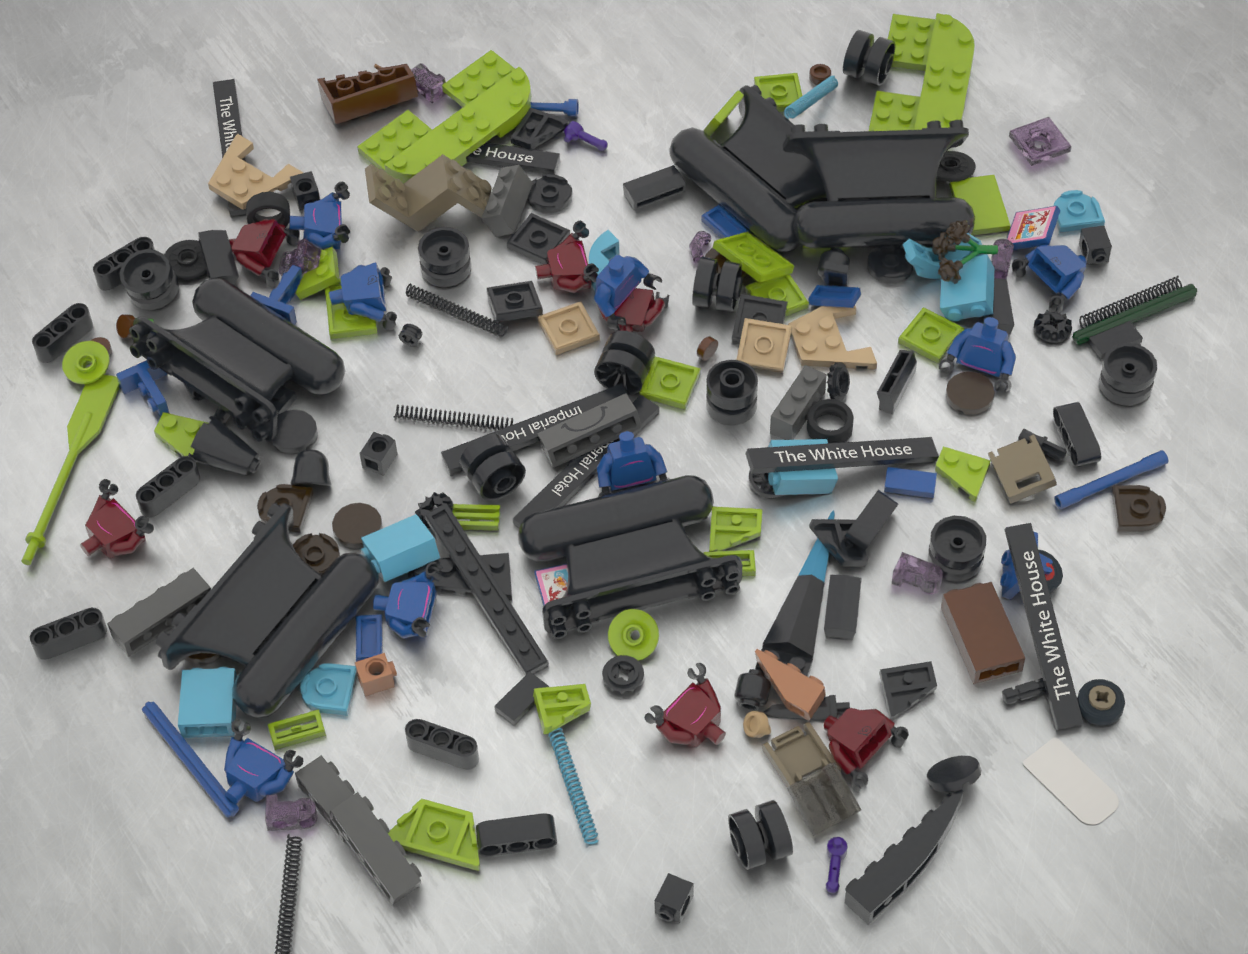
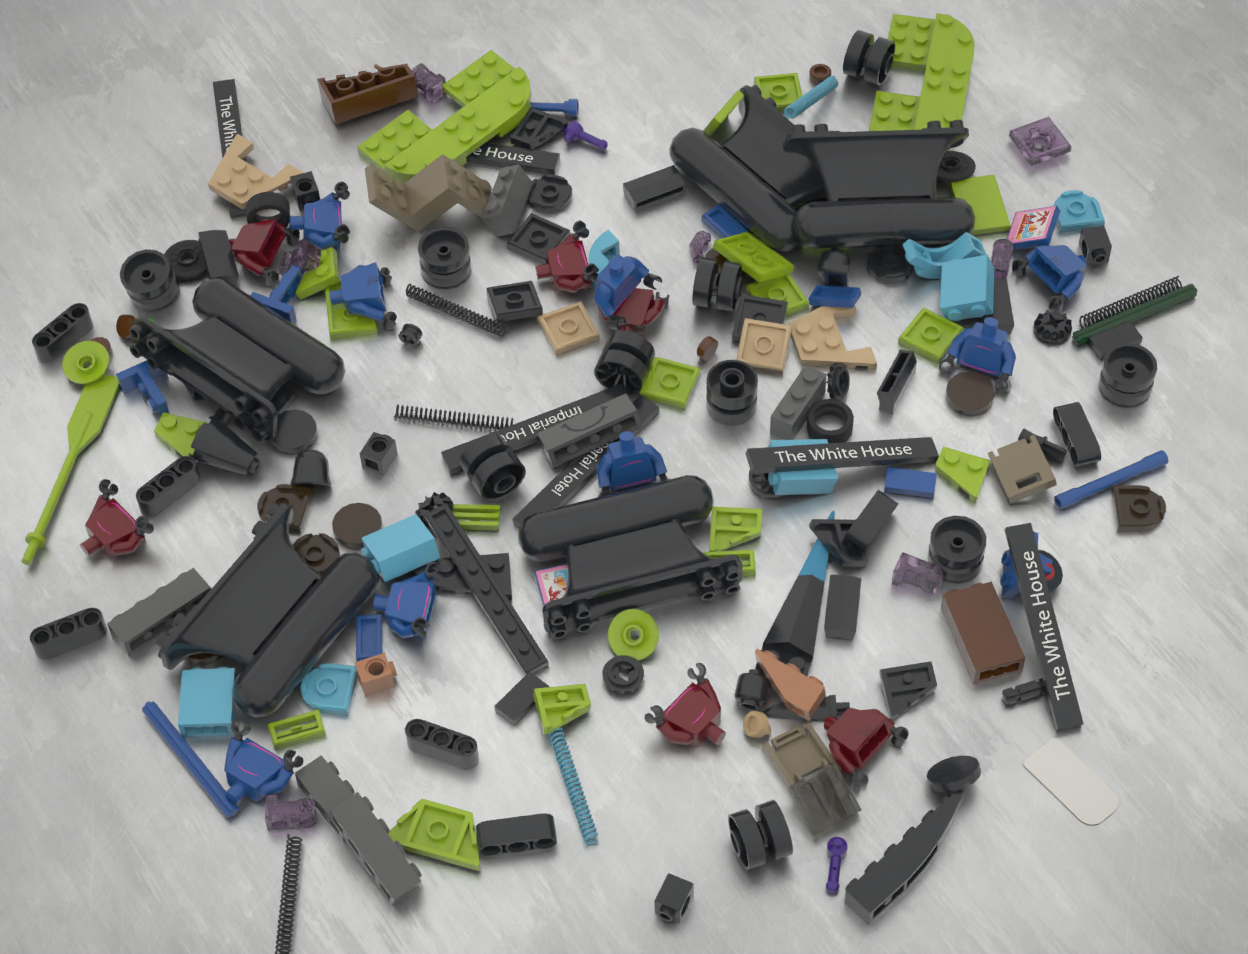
black beam [93,237,155,291] -> none
dark brown plant [932,220,998,284] -> none
black wheel [1077,679,1125,726] -> none

